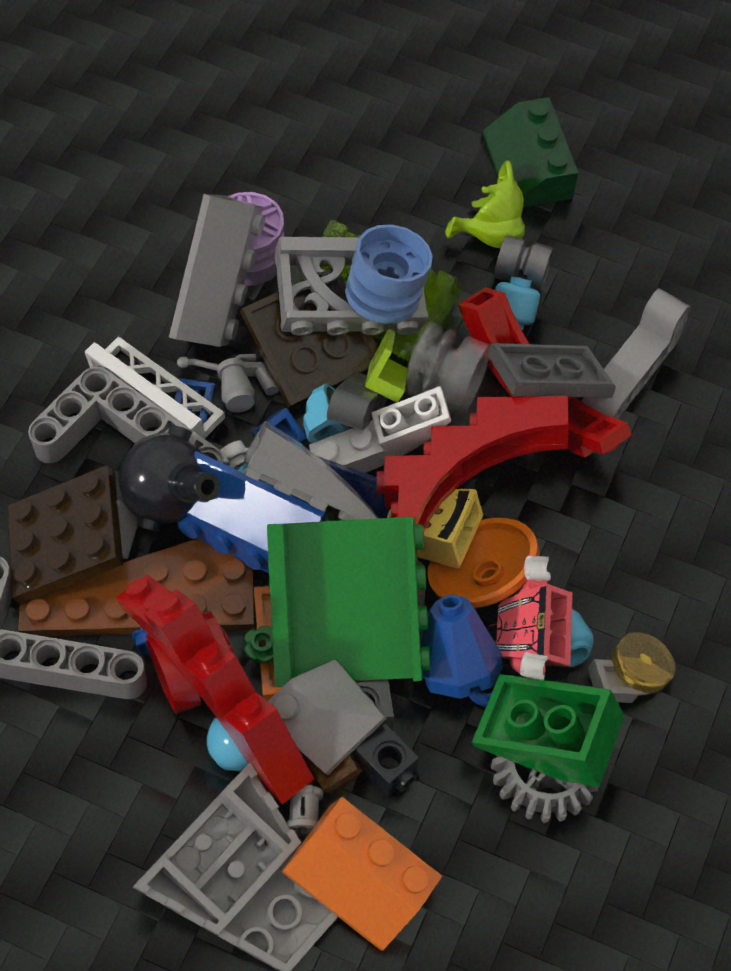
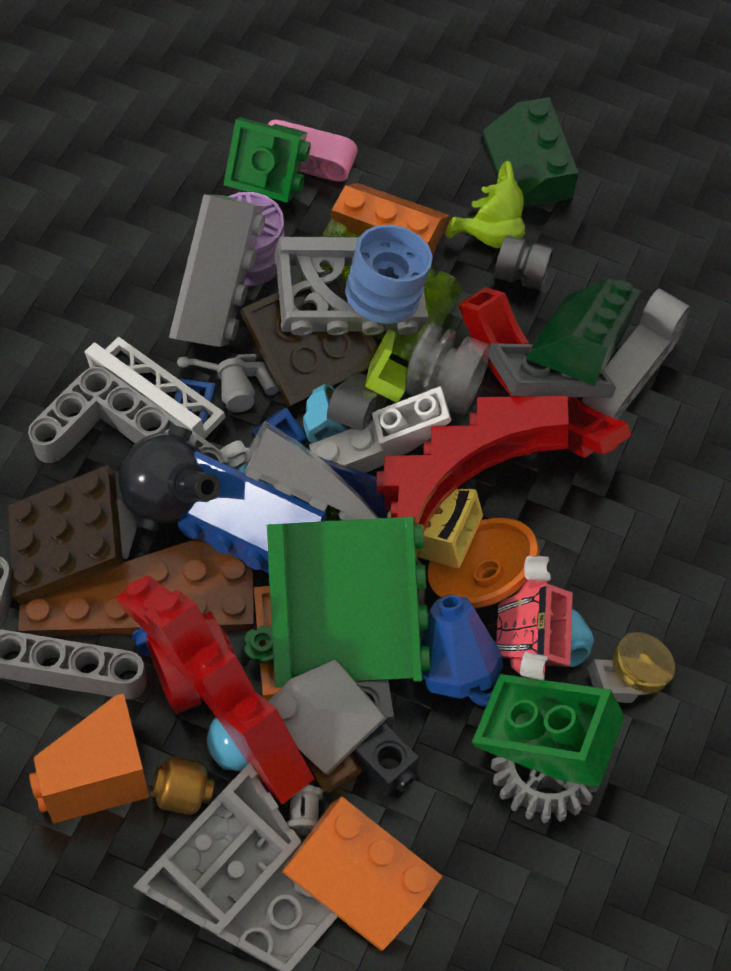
medium azure head [495,276,540,330] -> none
none -> orange slope [29,693,150,824]
none -> pearl gold head [151,756,214,815]
none -> green plate [223,117,311,203]
none -> bright pink beam [268,120,358,182]
none -> orange slope [331,183,451,255]
none -> dark green slope [526,278,641,386]

